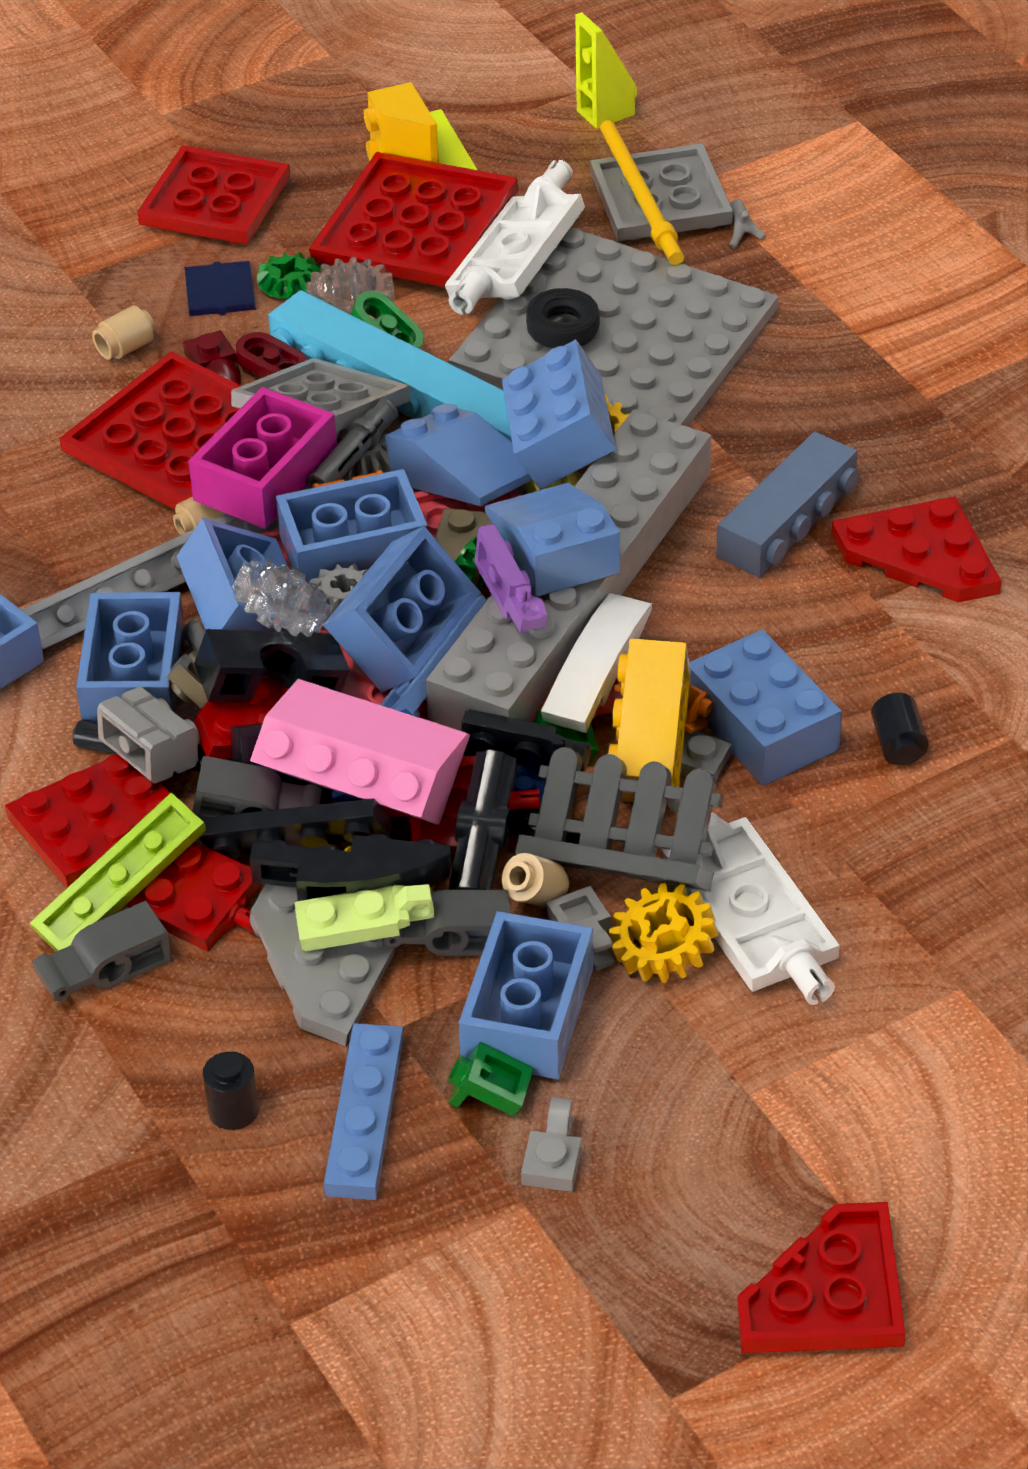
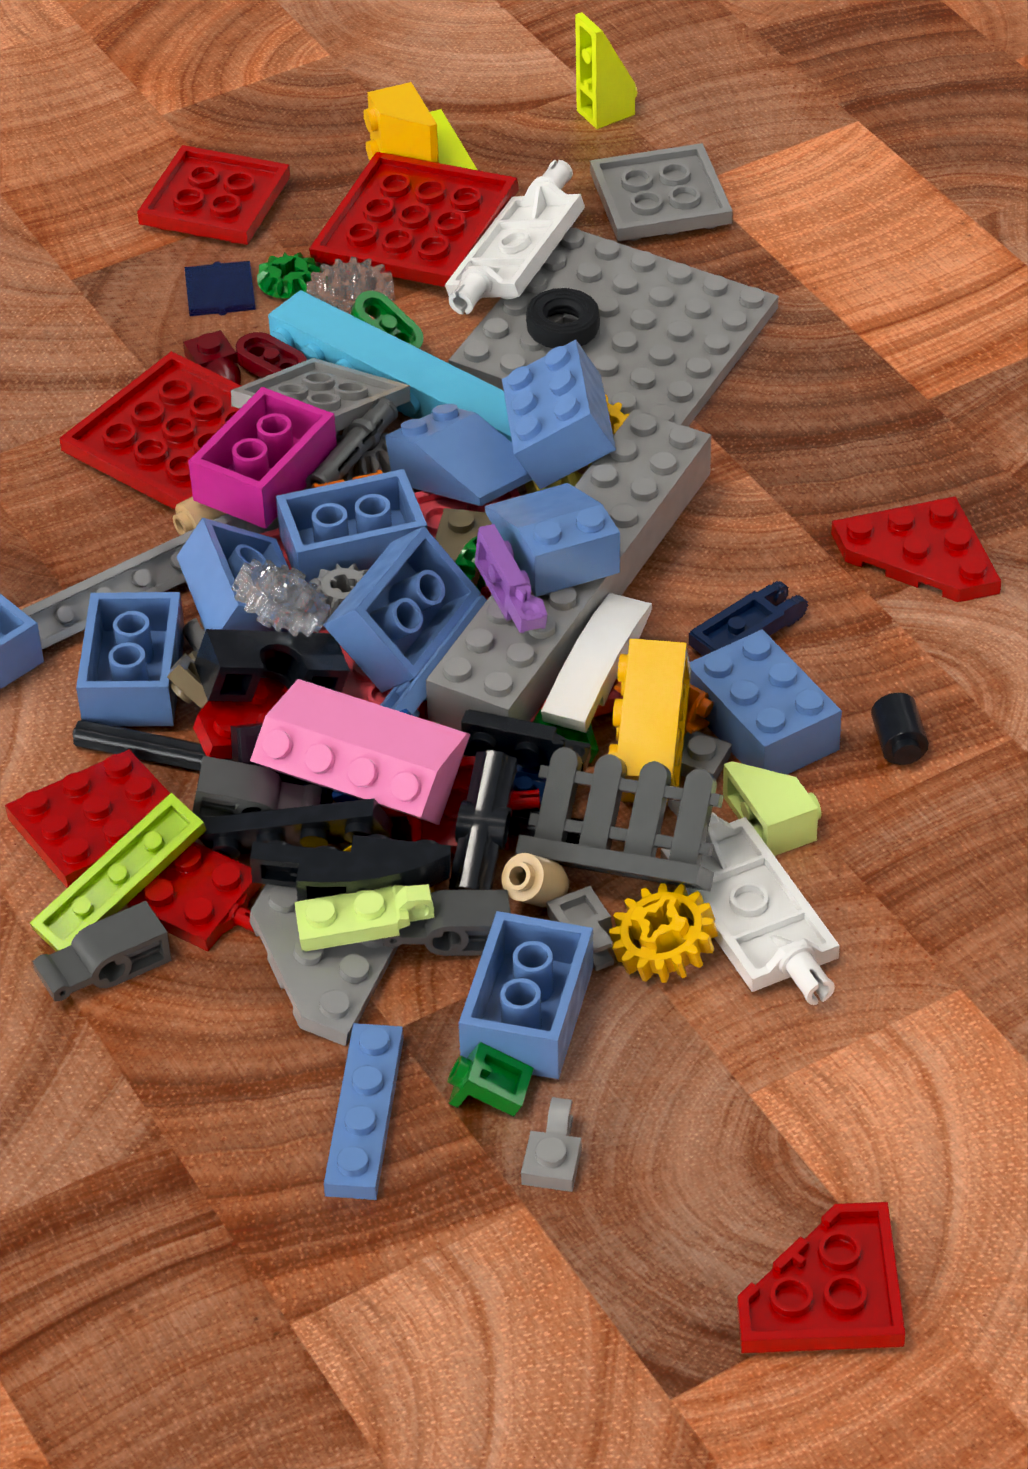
tan brick [92,305,155,360] -> none
light grey brick [97,686,200,784] -> none
black brick [203,1052,259,1130] -> none
yellow bar [600,120,684,265] -> none
sand blue brick [716,431,859,578] -> none
light grey bar [729,199,766,249] -> none
none -> dark blue hinge [689,581,809,656]
none -> yellowish green slope [723,761,822,856]

